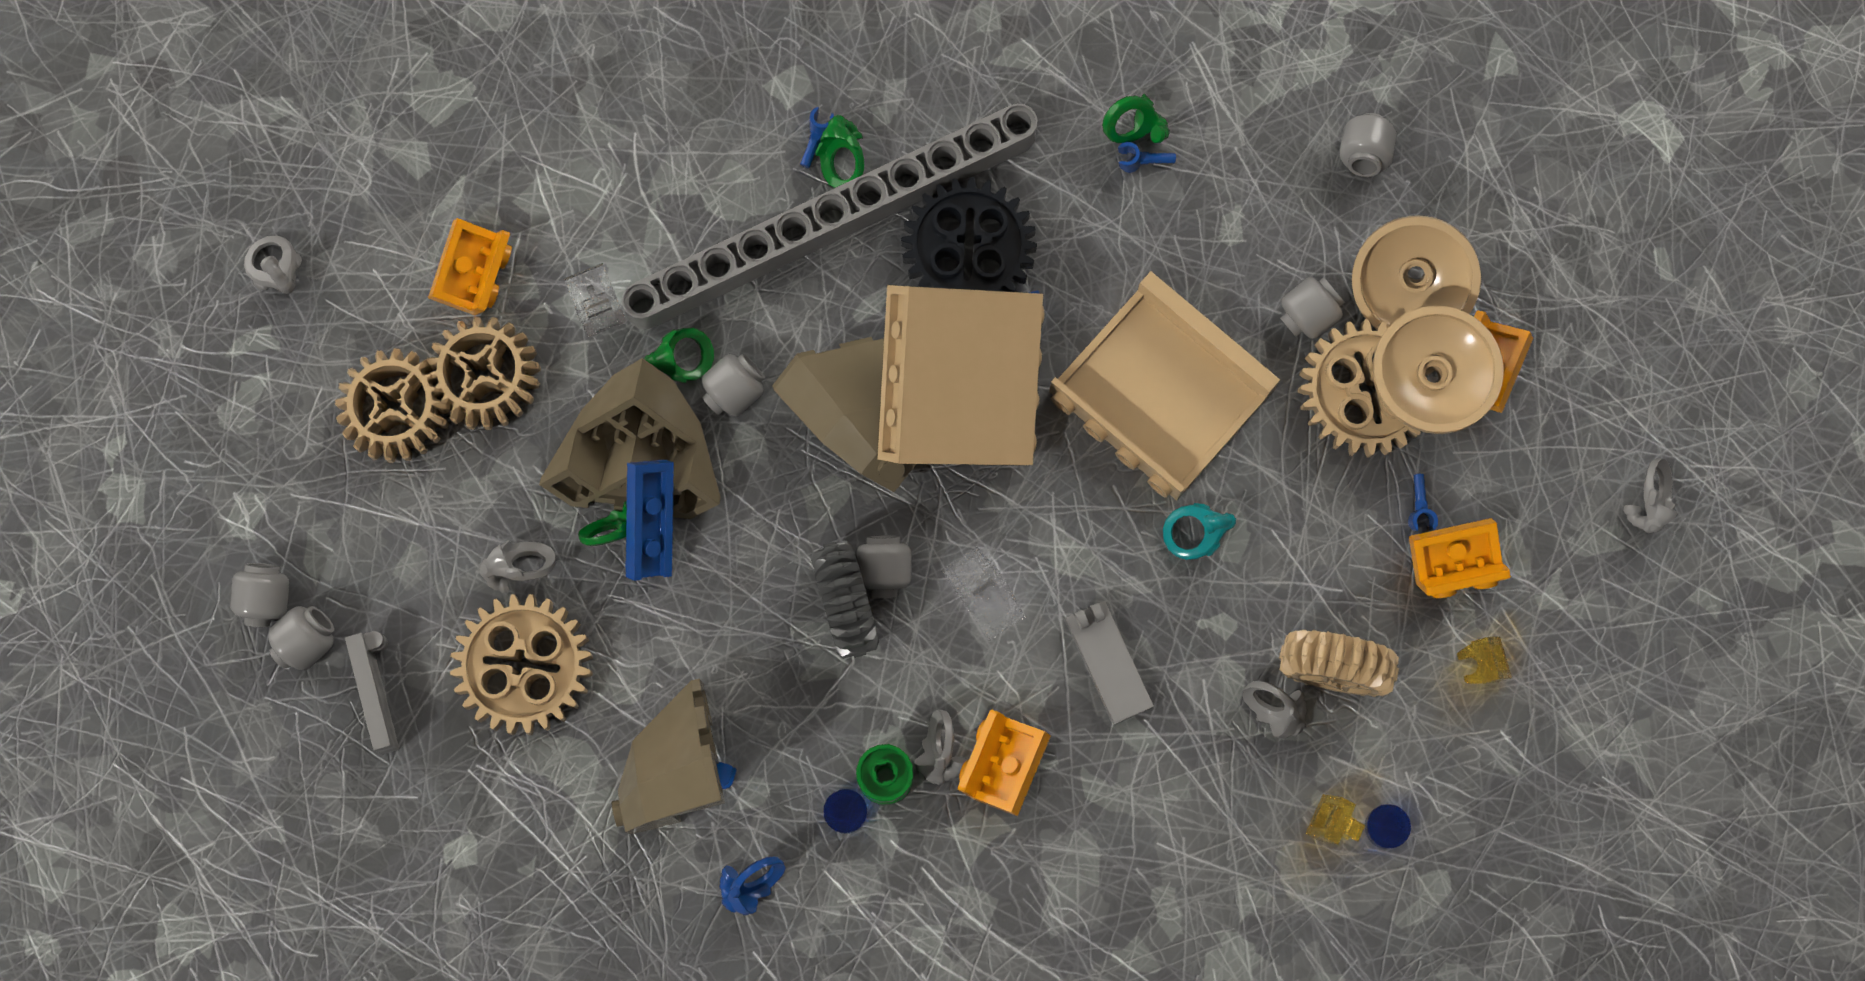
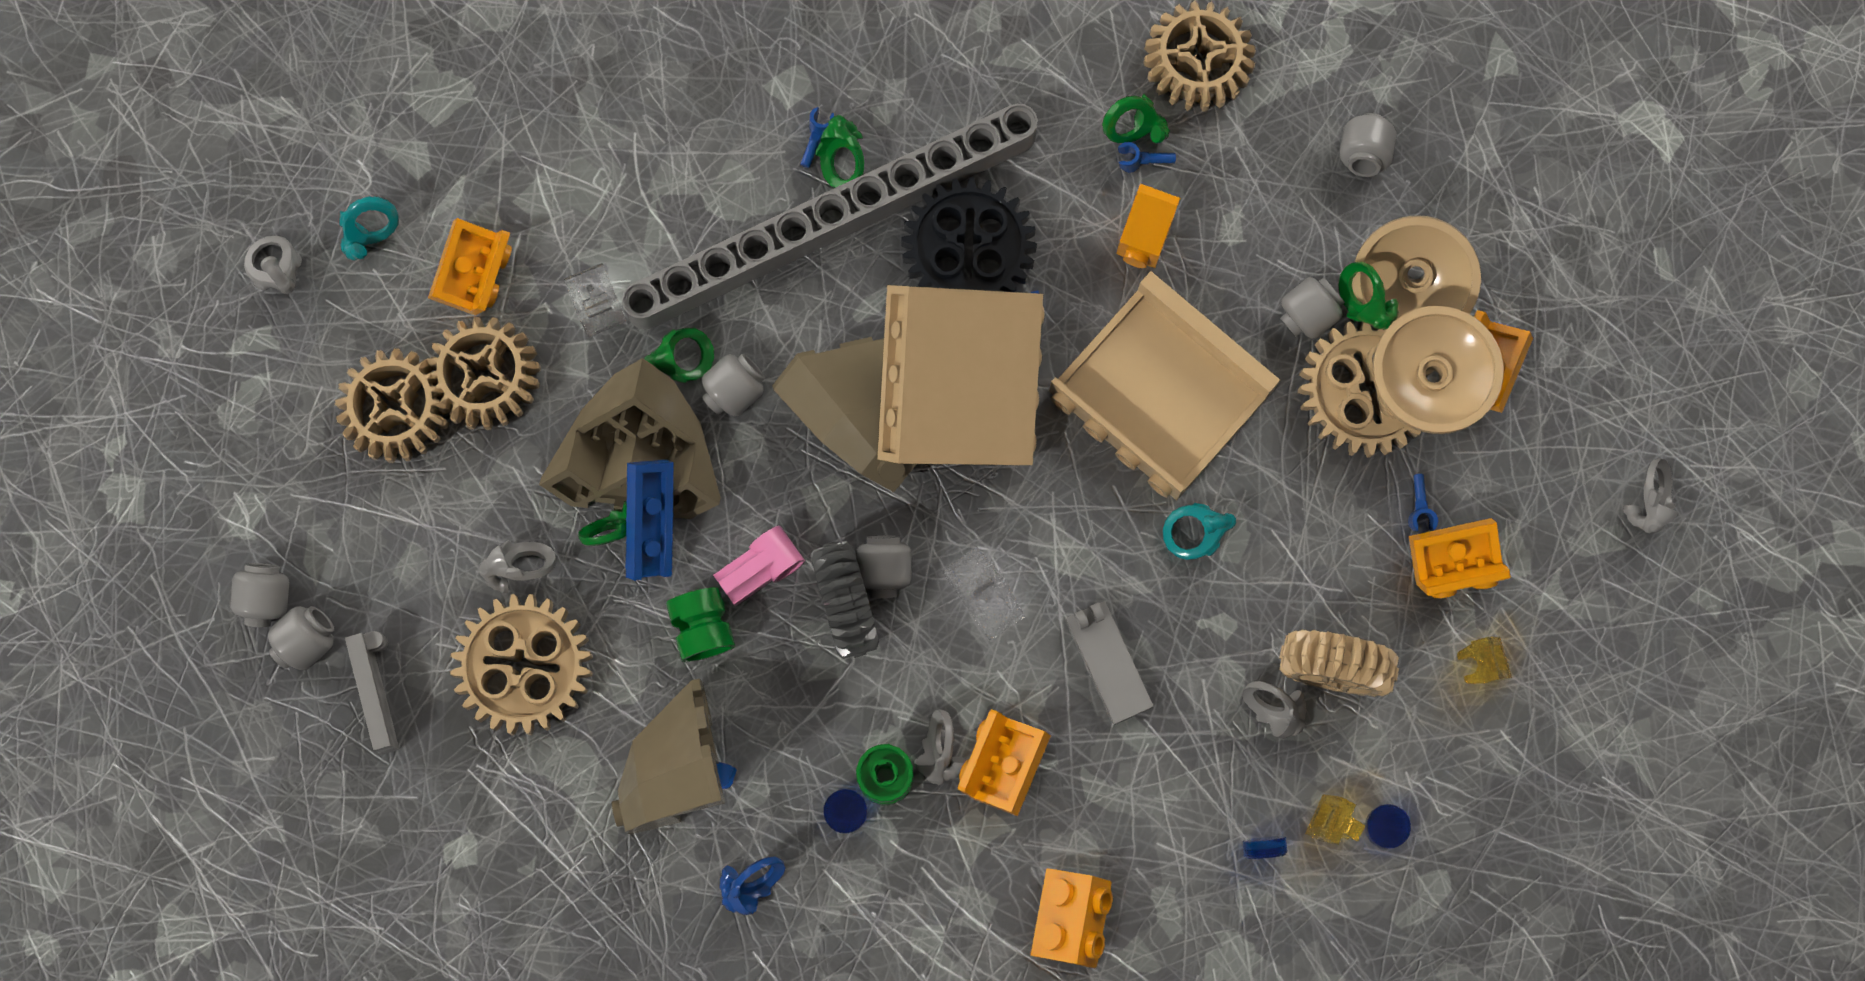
none -> teal piece [339,197,399,261]
none -> green wheel [666,587,736,662]
none -> bright pink piece [713,526,805,606]
none -> light orange bracket [1030,868,1113,968]
none -> light orange slope [1116,183,1180,268]
none -> tan gear [1144,0,1256,112]
none -> clear blue tile [1242,836,1288,859]
none -> green piece [1338,262,1399,330]

